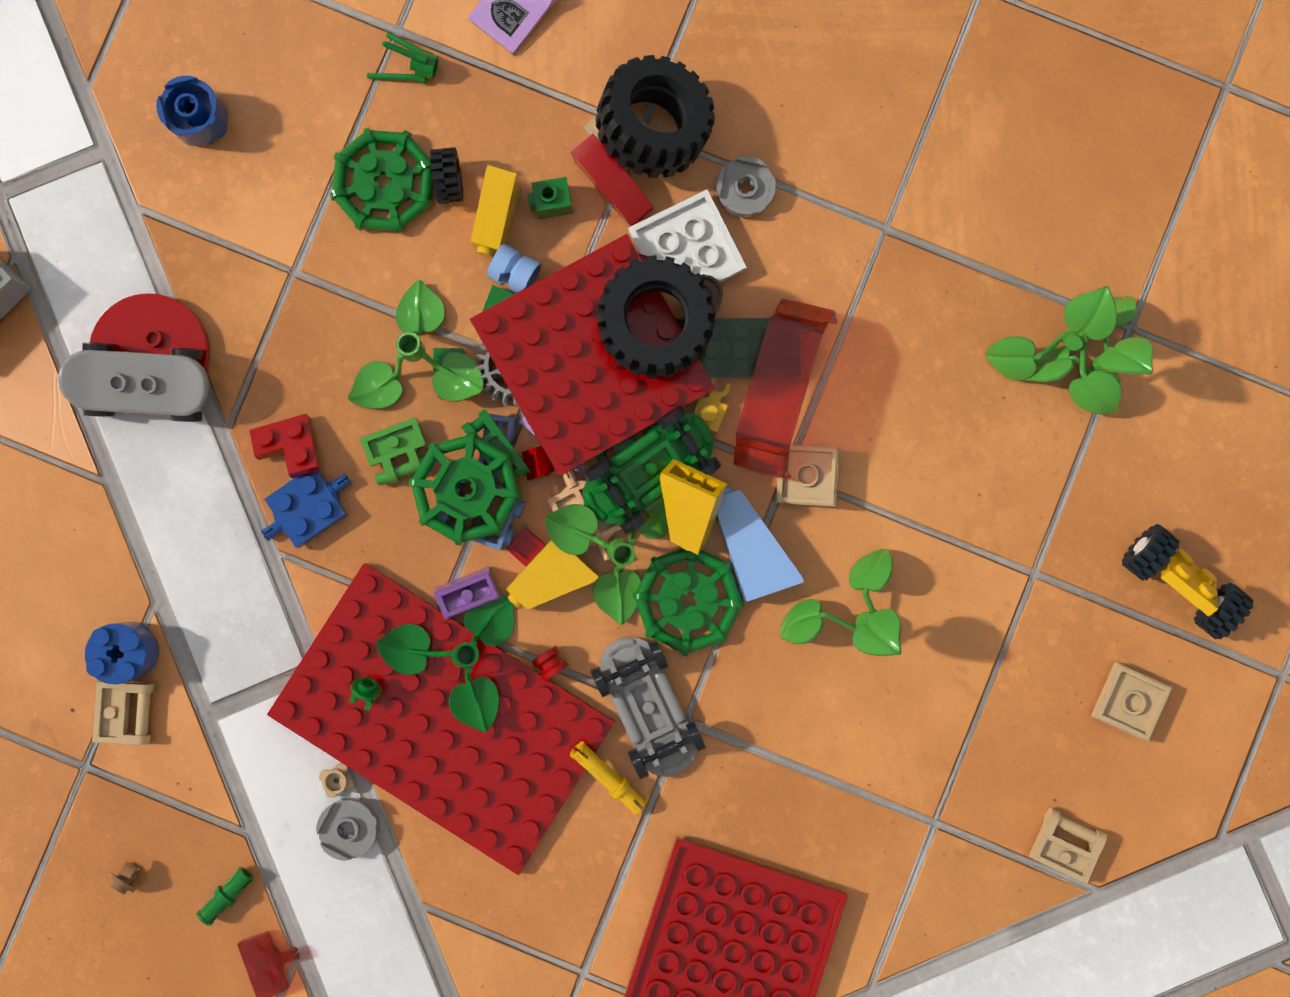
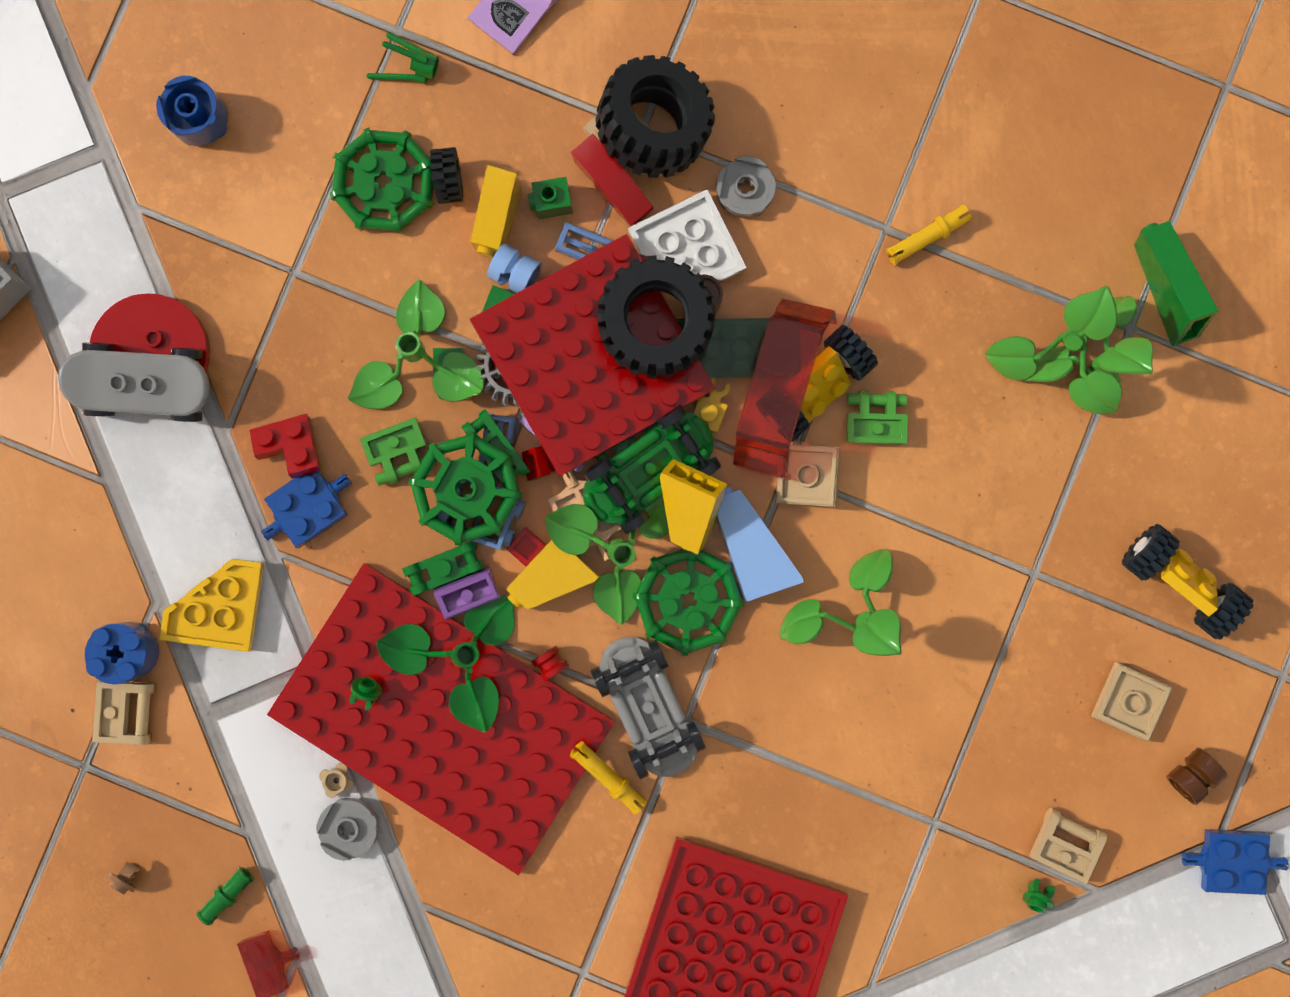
none -> yellow plate [159,559,265,652]
none -> green plate [402,541,485,596]
none -> medium blue tile [555,222,612,260]
none -> plate [756,325,878,443]
none -> bright green plate [846,391,908,445]
none -> yellow pin [886,204,972,266]
none -> green plate [1023,878,1055,913]
none -> green slope [1134,221,1219,347]
none -> reddish brown wheel [1166,747,1228,805]
none -> blue plate [1181,829,1289,895]

